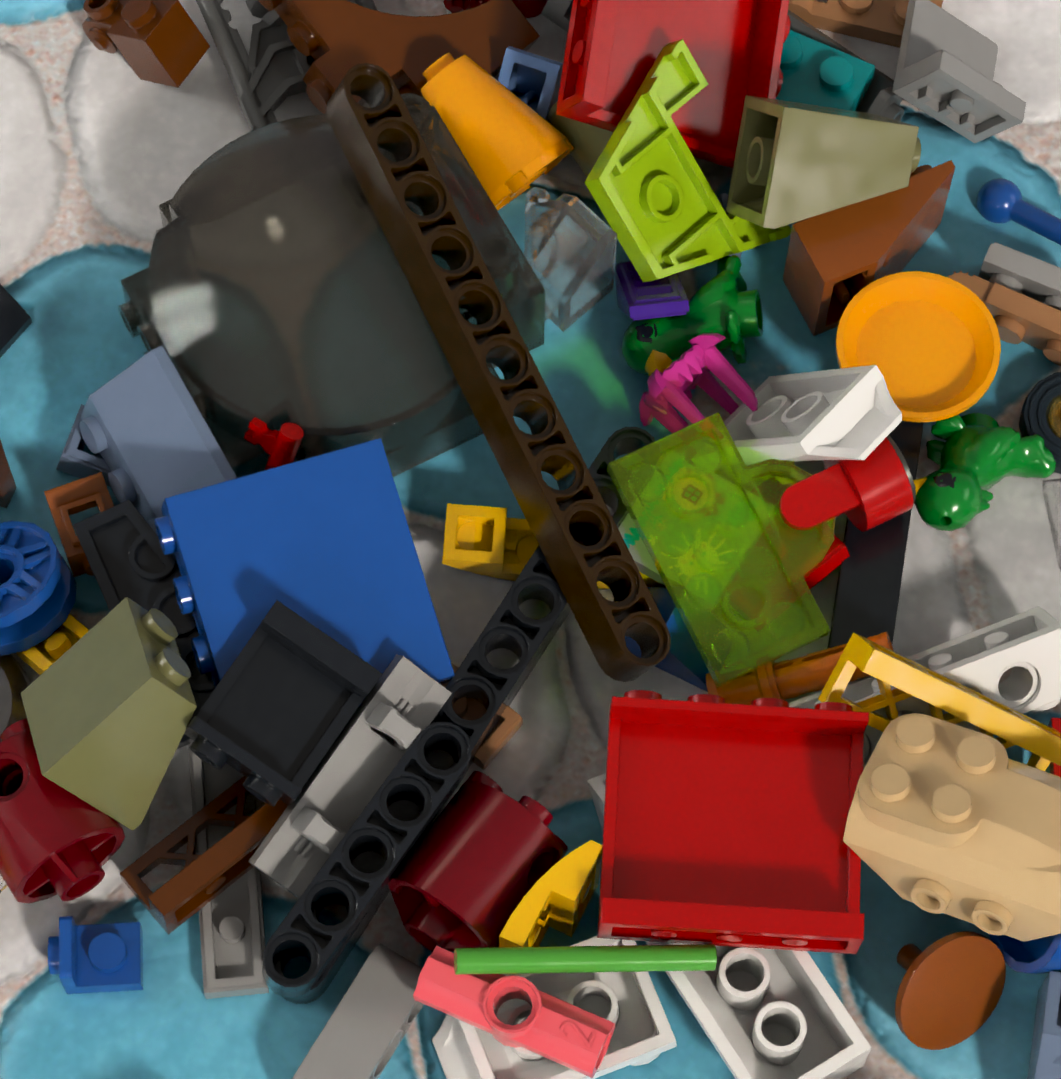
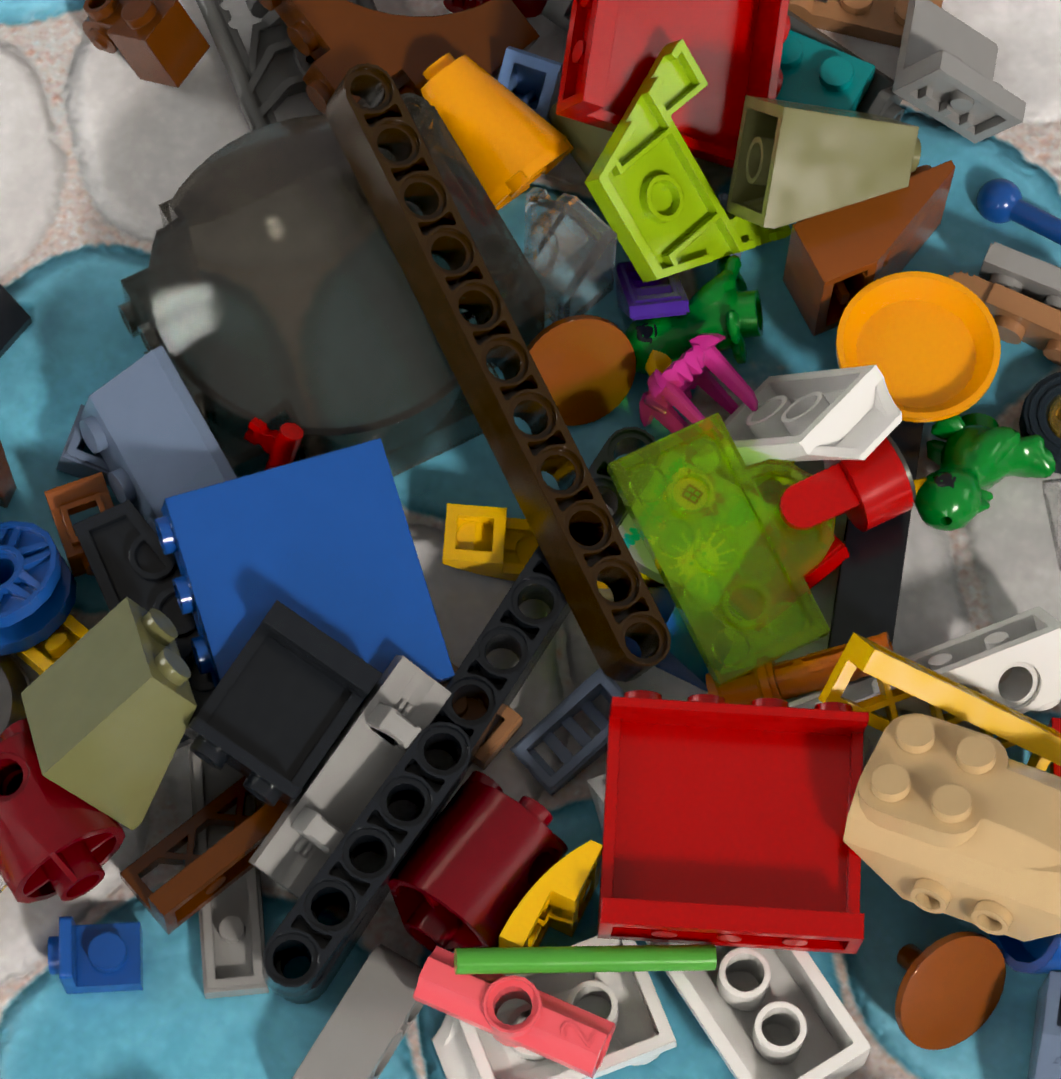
none -> sand blue slope [510,668,625,796]
none -> dark orange shield [527,315,636,426]

